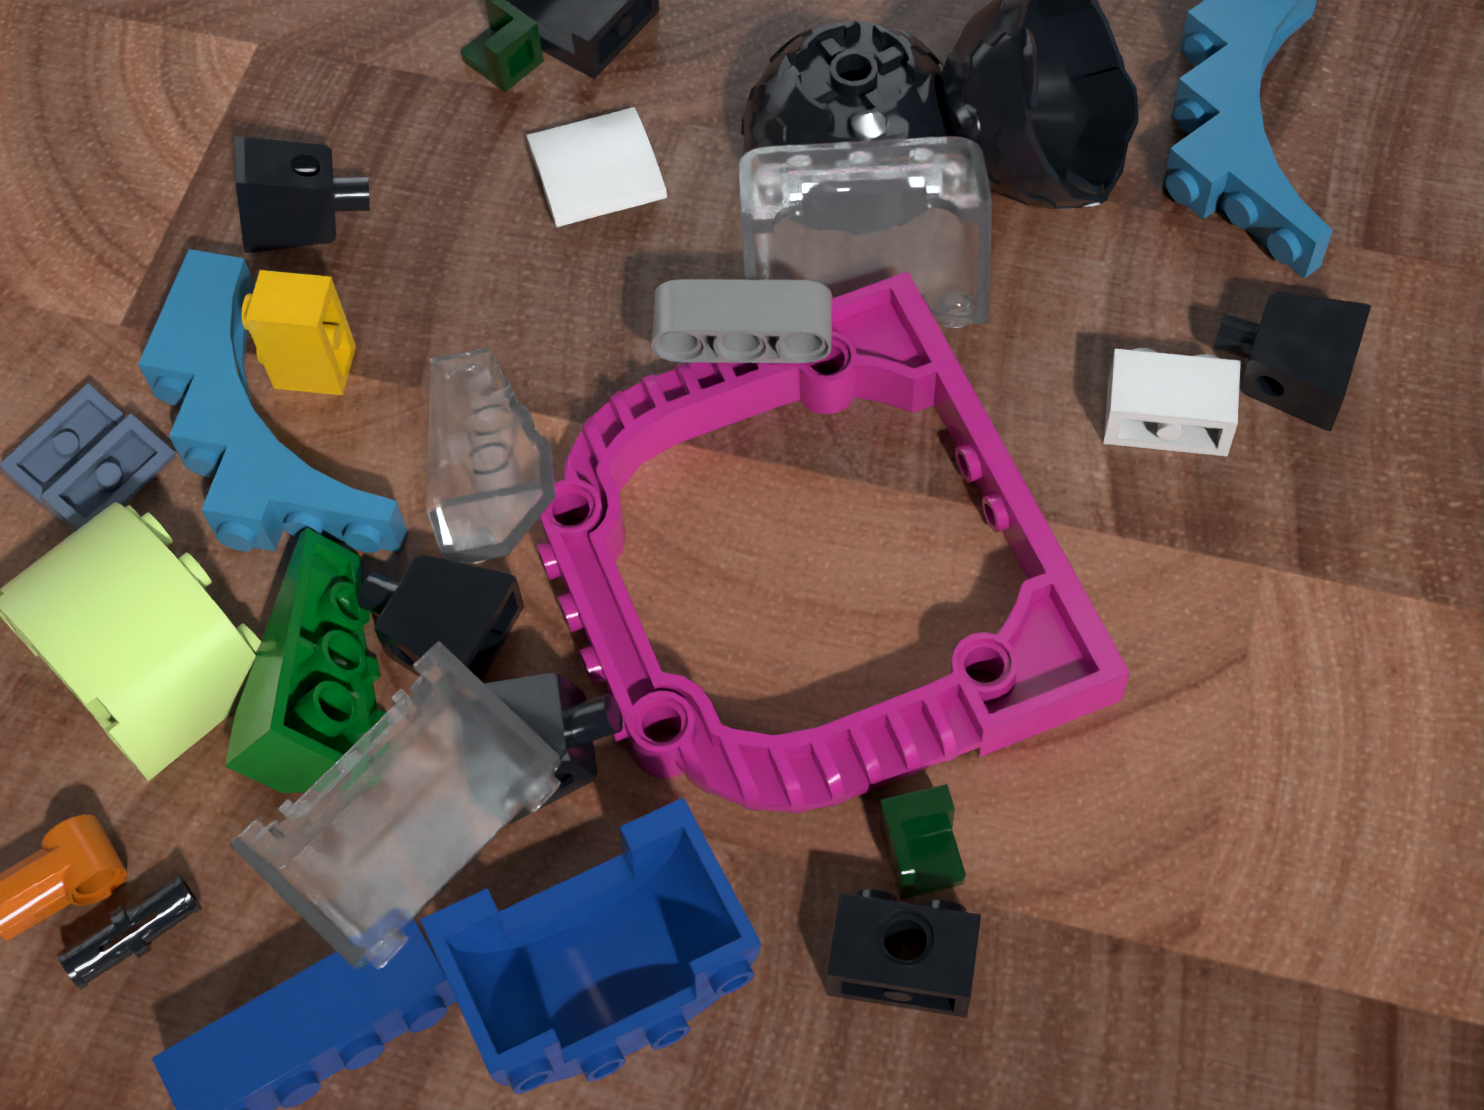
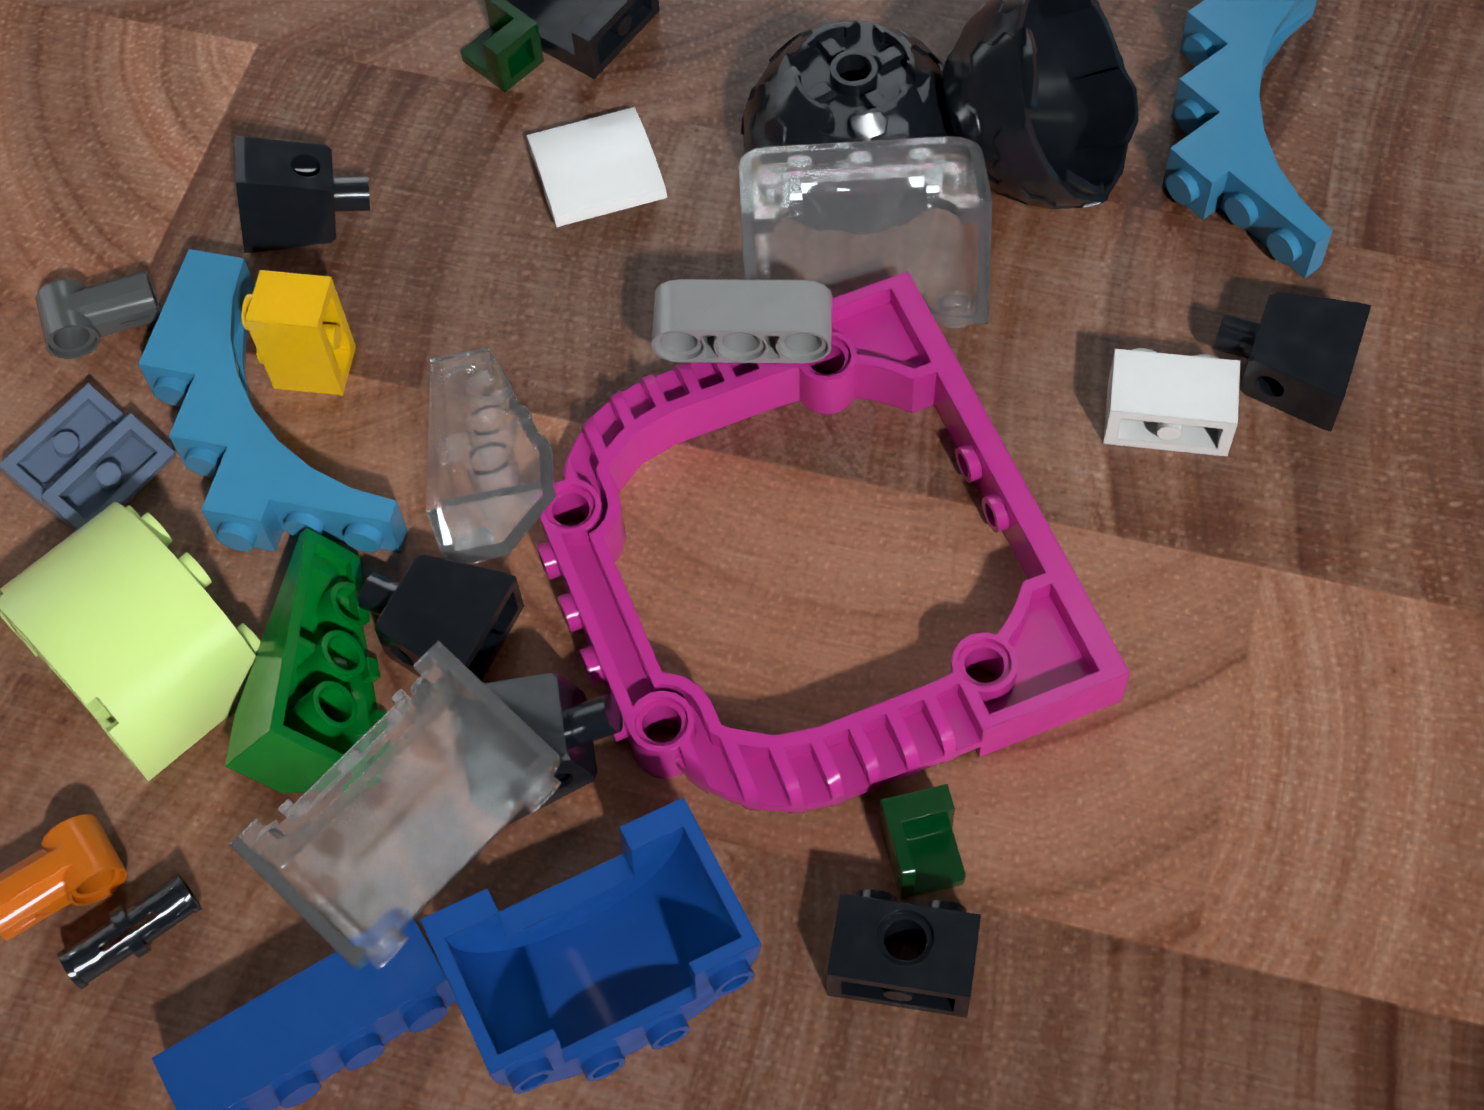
none -> dark grey piece [35,270,162,359]

